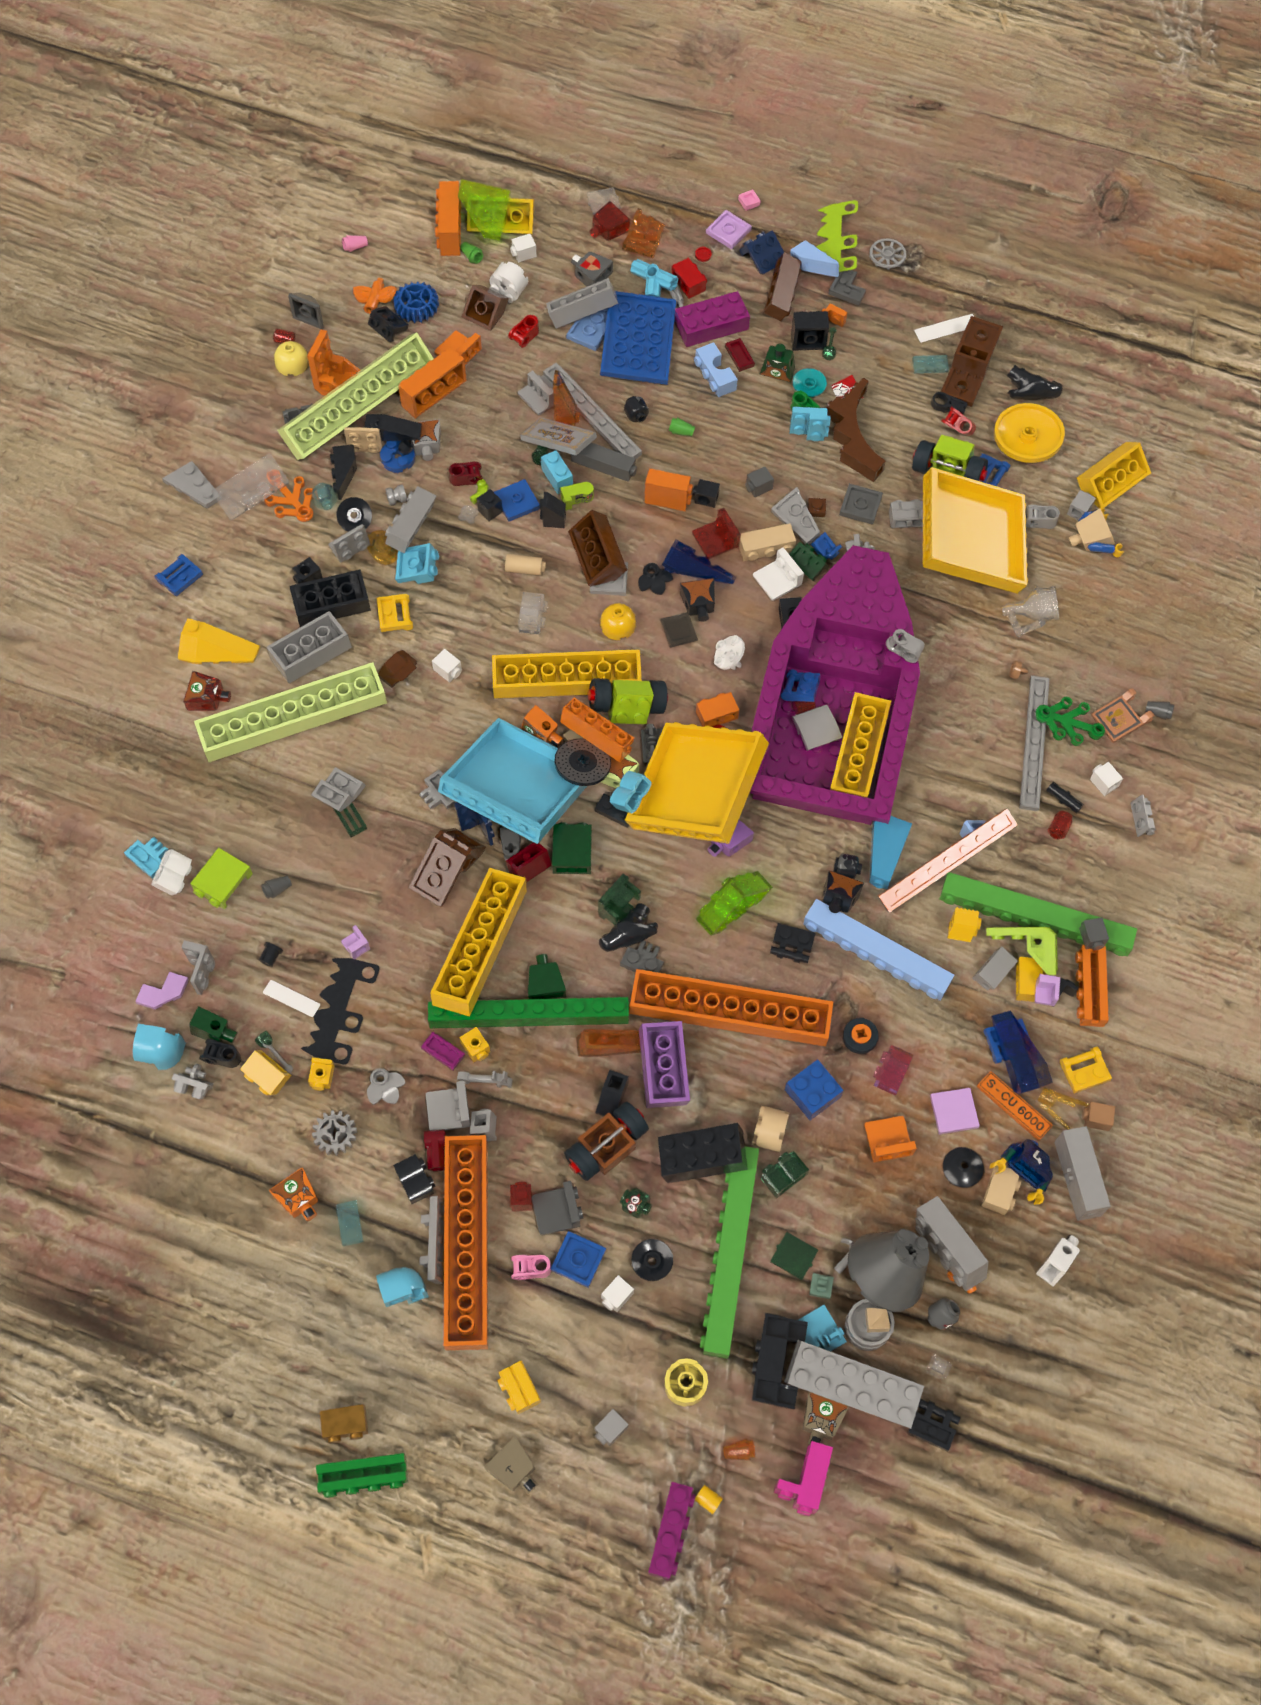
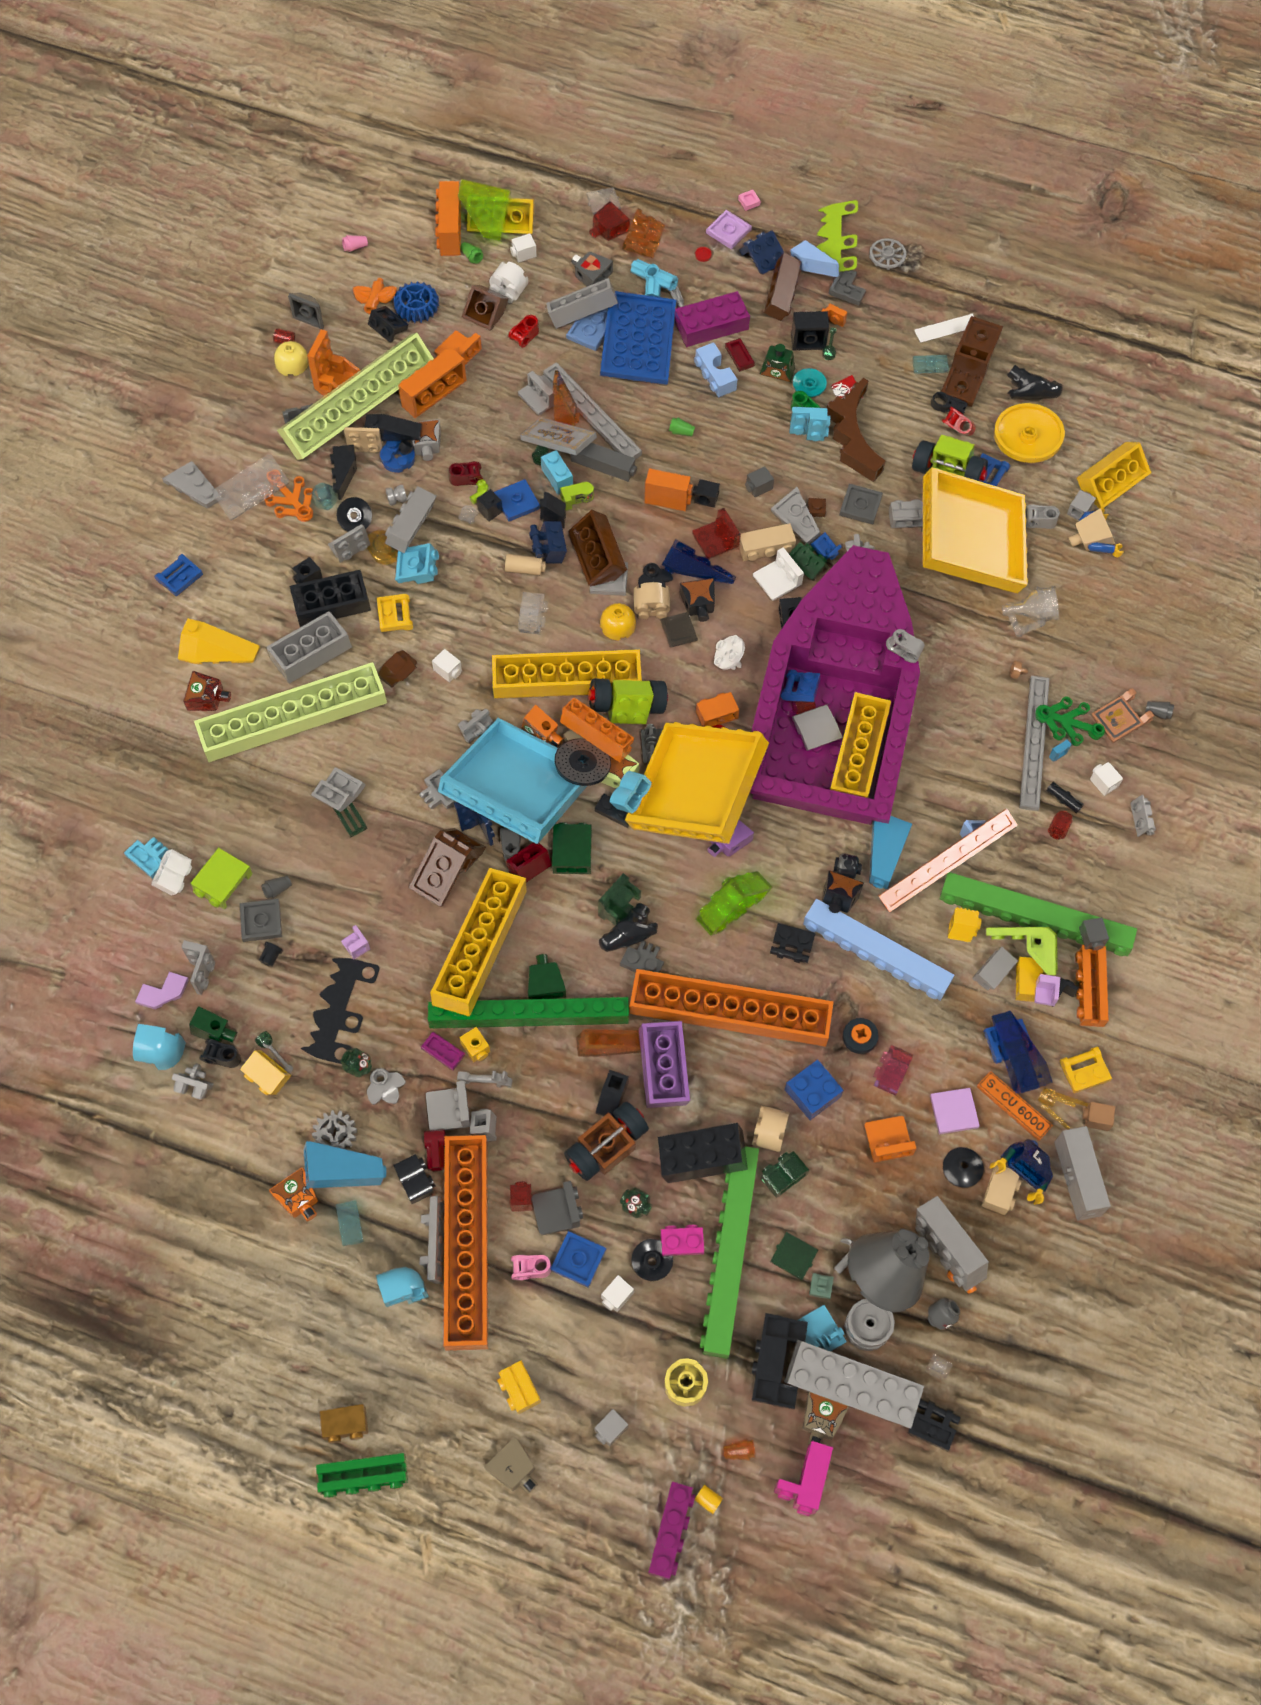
white sticker [263,980,320,1017] -> none
yellow brick [308,1058,335,1091] -> none
black head [624,396,649,422] -> none
red brick [671,257,707,299] -> none
tan slope [865,1308,890,1333] -> none
white torso [1036,1235,1080,1287] -> none
none -> dark grey plate [240,899,282,942]
none -> dark azure slope [303,1141,387,1188]
none -> clear green head [341,1048,372,1078]
none -> light grey hips [458,709,494,743]
none -> dark blue brick [529,521,567,564]
none -> tan brick [633,582,670,619]
none -> dark pink bracket [660,1225,704,1256]
none -> dark azure tile [1049,740,1071,762]

